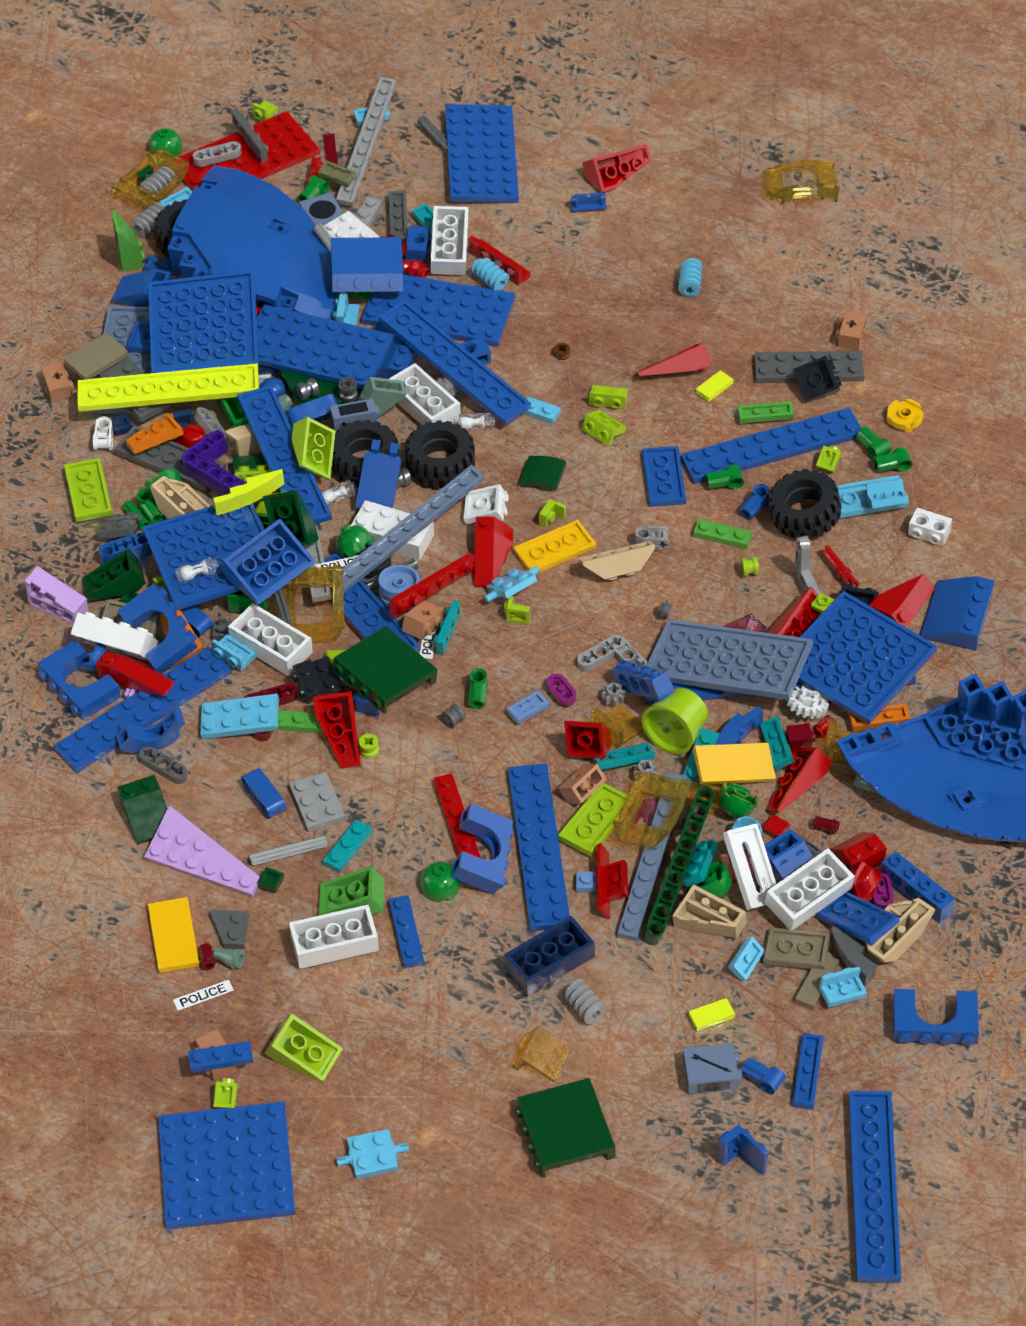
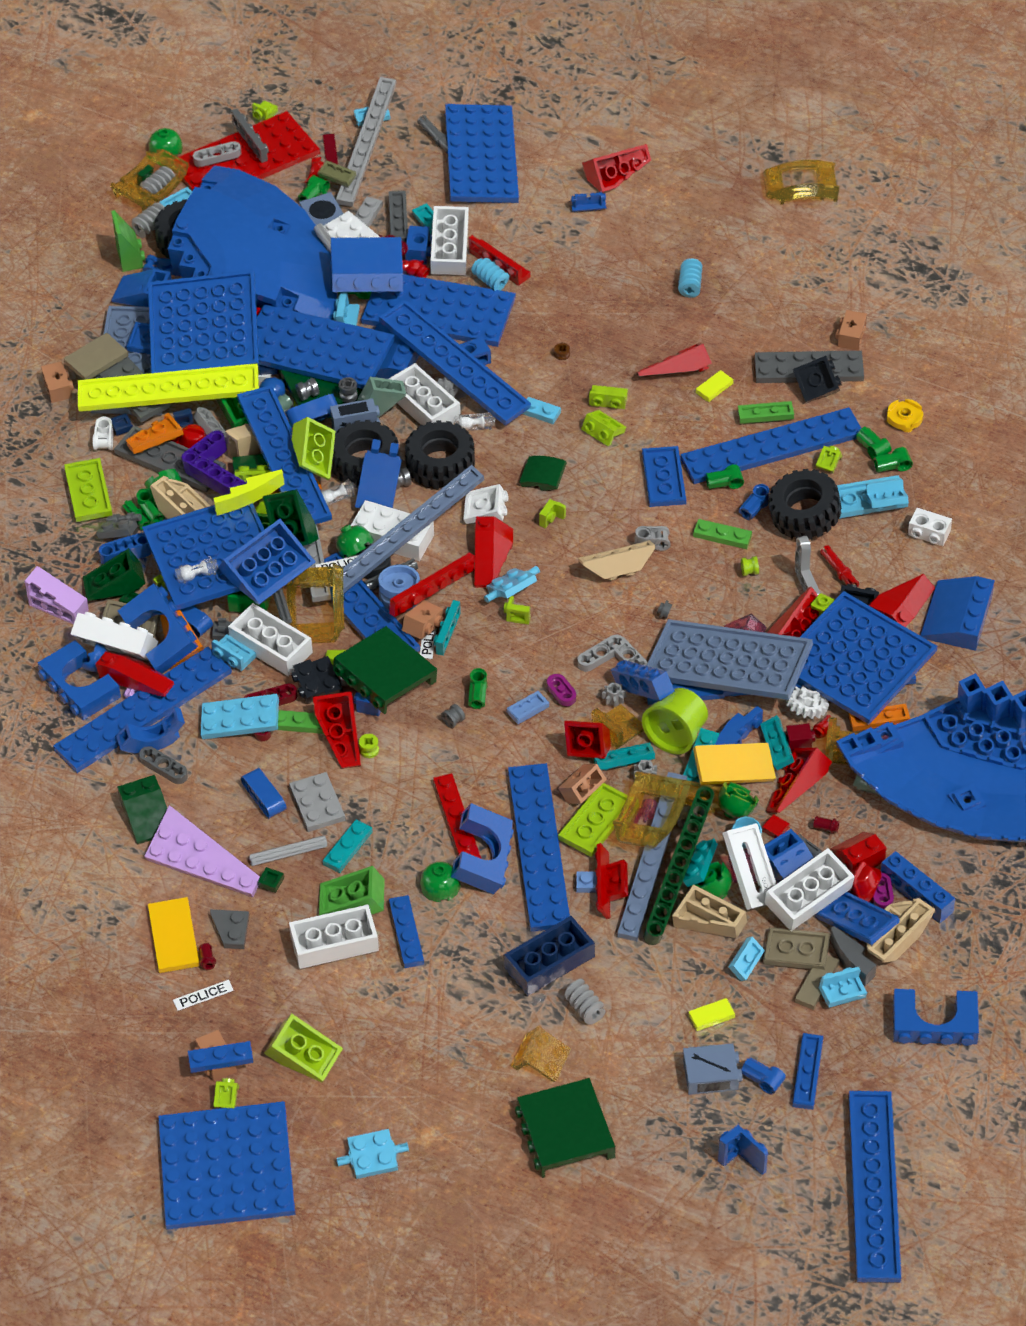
sand green cone [213,947,245,969] -> none
yellow tile [513,520,596,572] -> none

